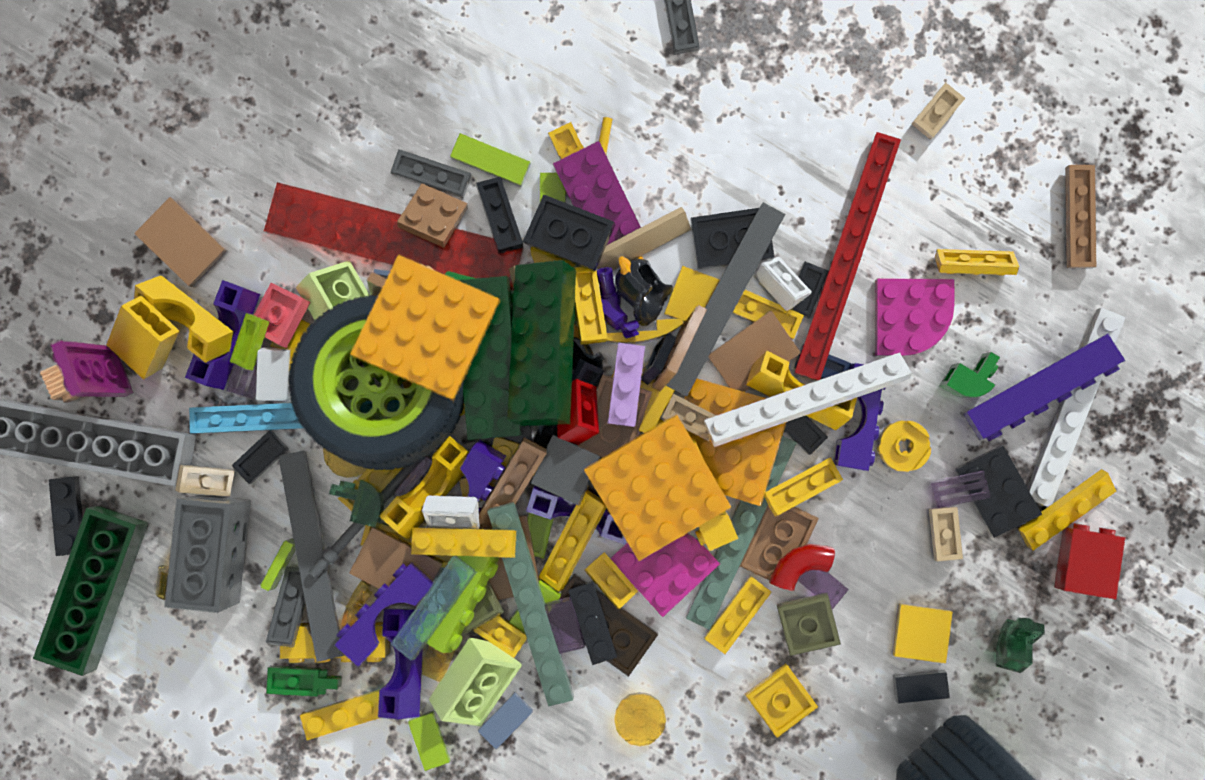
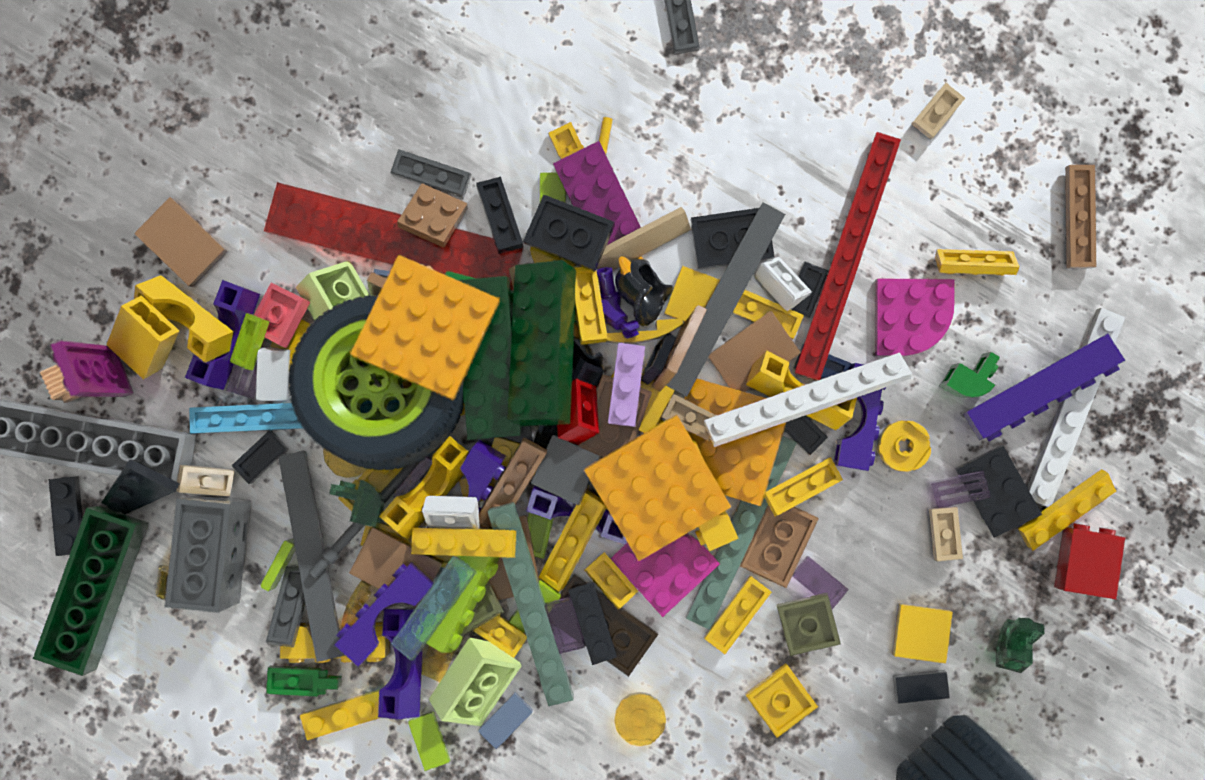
lime tile [450,133,531,187] -> none
red cylinder [769,544,835,591] -> none
none -> black wing [101,459,180,515]

